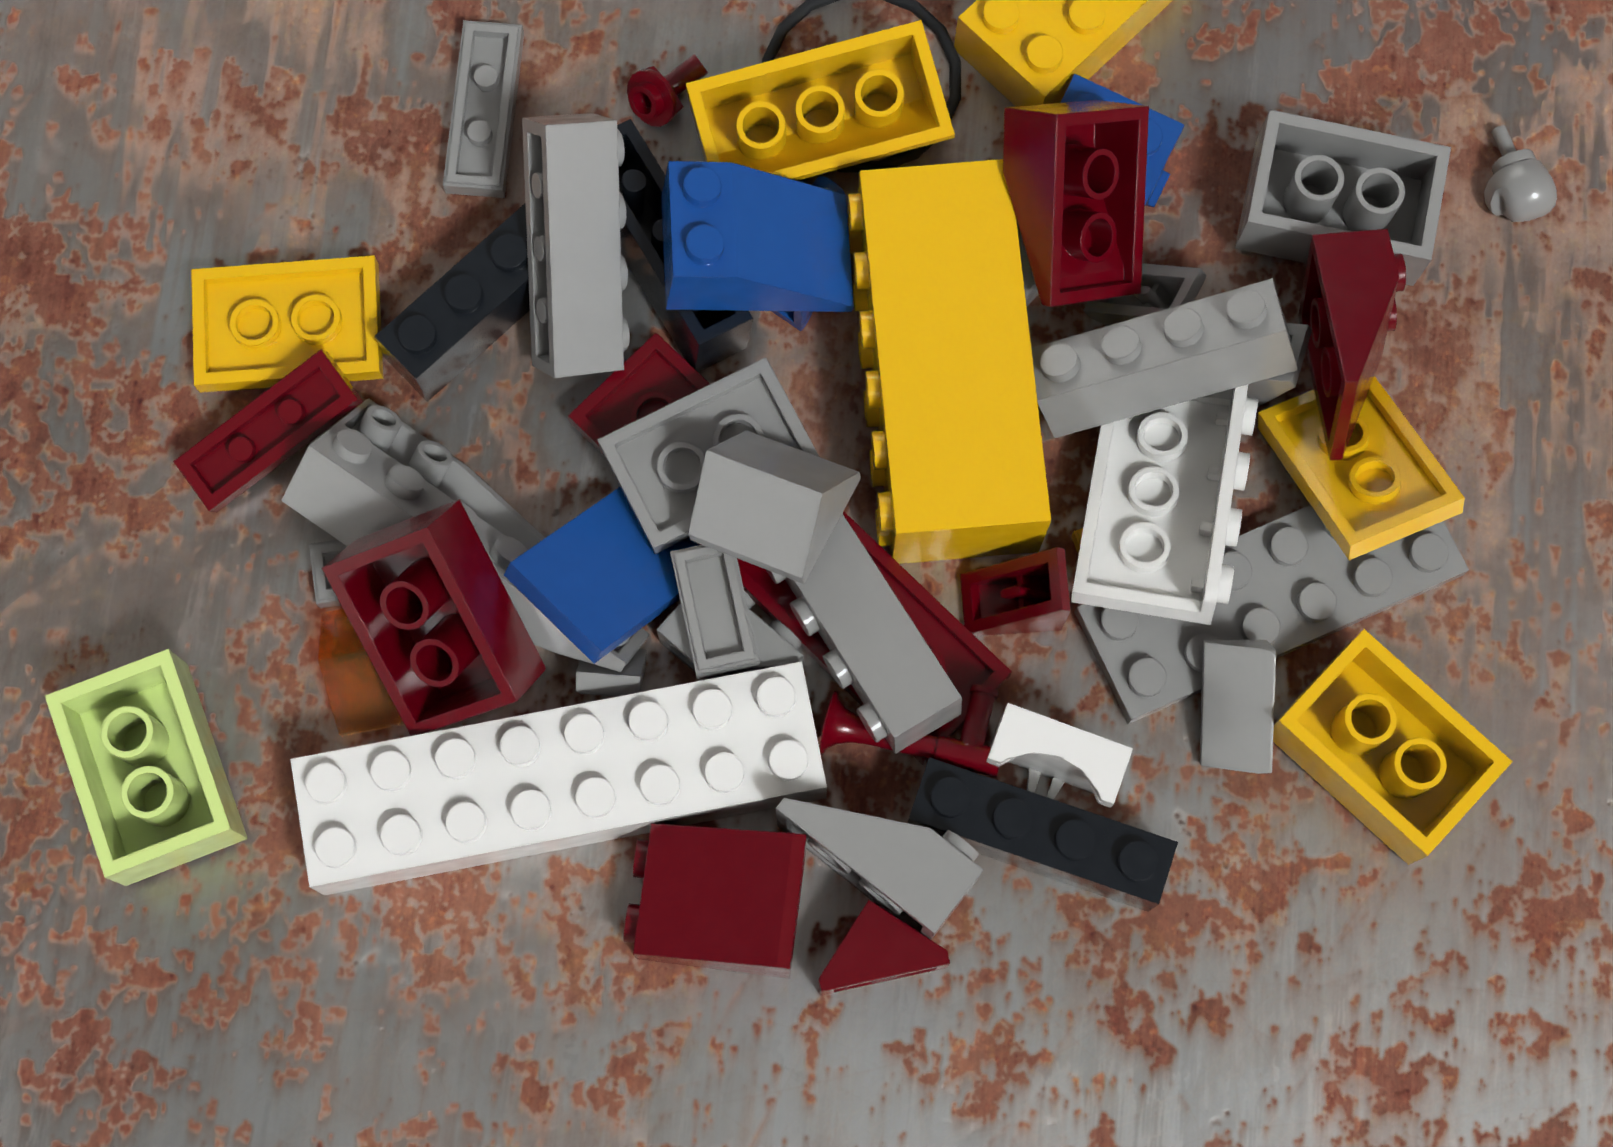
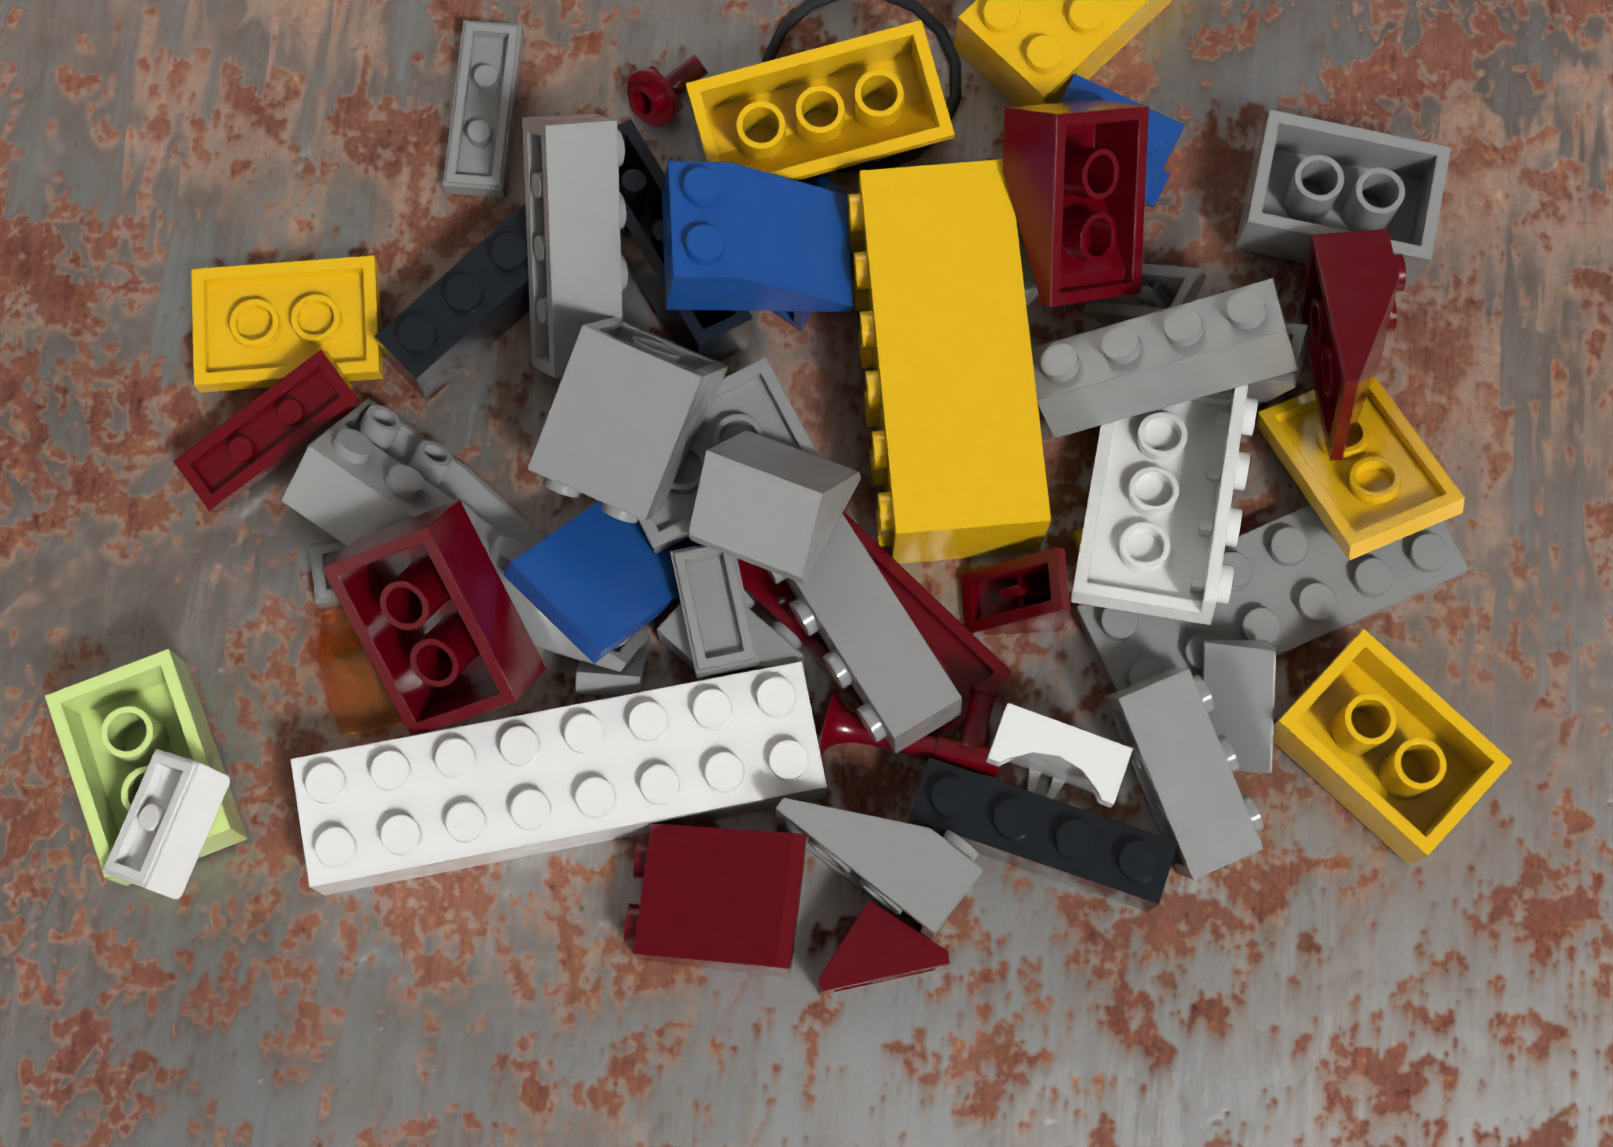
light grey piece [1484,125,1557,222] -> none
none -> white slope [103,749,230,899]
none -> light grey slope [528,317,728,523]
none -> light grey brick [1104,668,1264,880]

